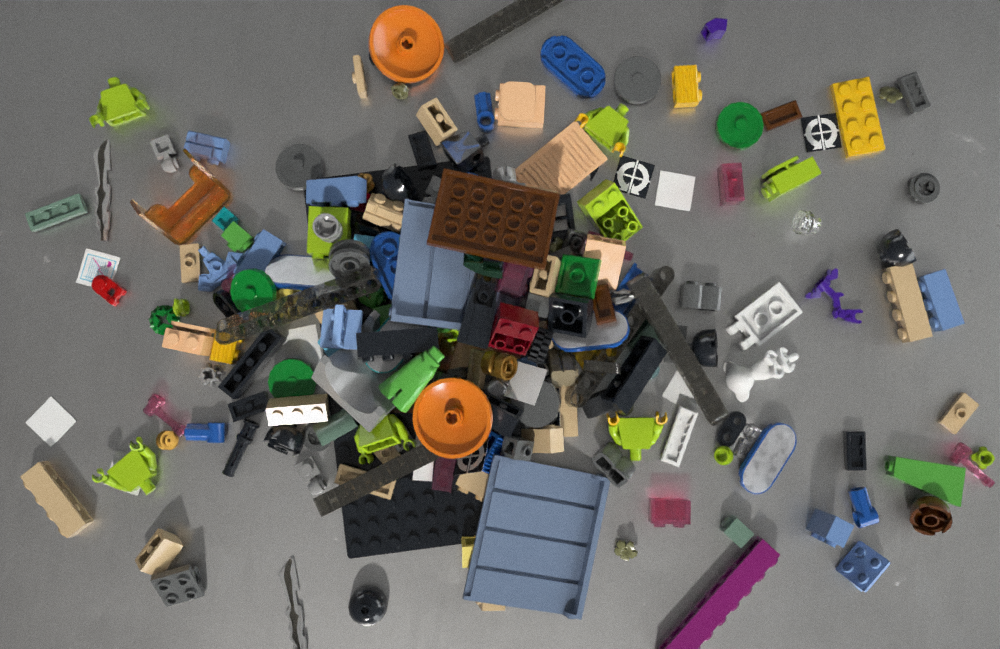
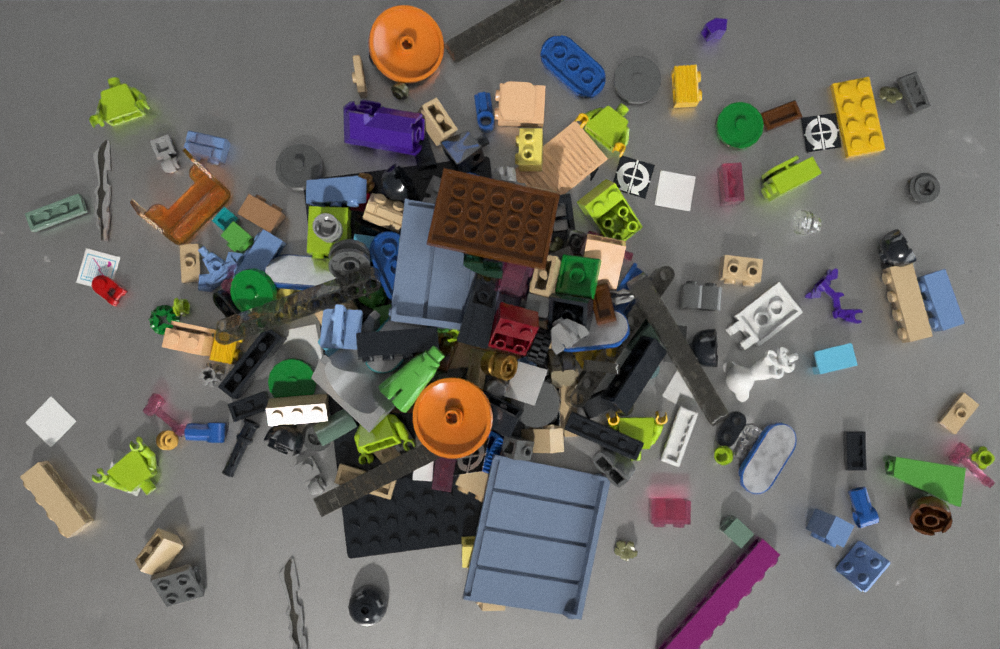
none -> medium nougat brick [237,194,286,236]
none -> dark purple brick [343,100,425,156]
none -> light yellow brick [515,128,543,171]
none -> light grey brick [551,318,589,355]
none -> black tile [564,411,644,461]
none -> tan brick [718,255,763,287]
none -> medium azure panel [812,343,858,375]

